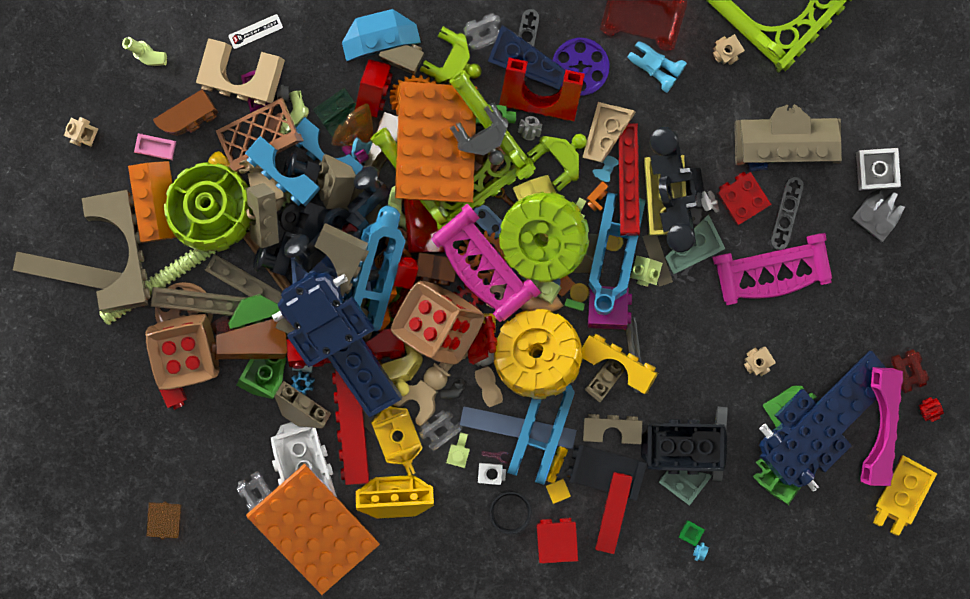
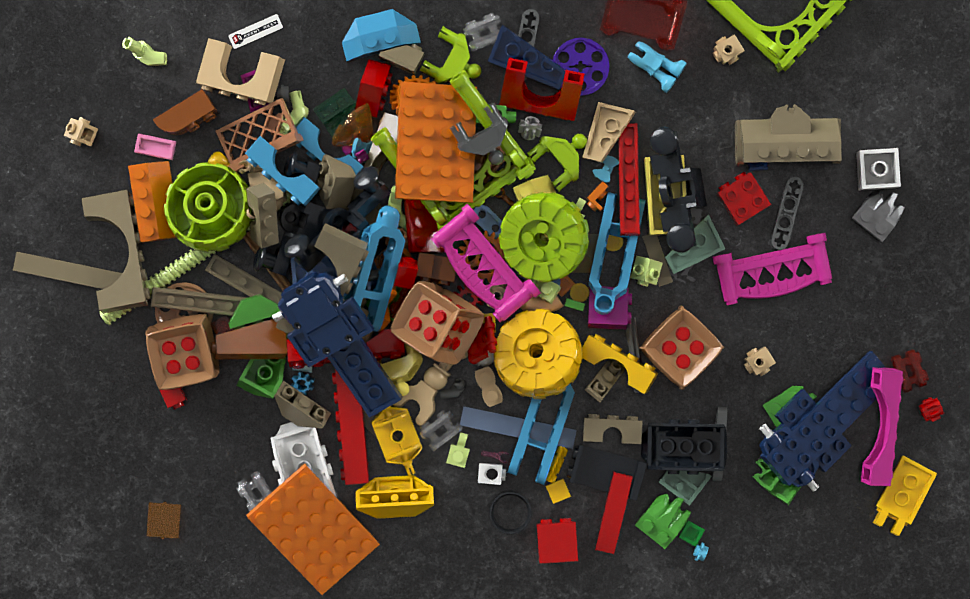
white piece [701,190,719,213] -> none
none -> bright green plate [635,494,691,549]
none -> medium nougat piece [639,306,724,390]

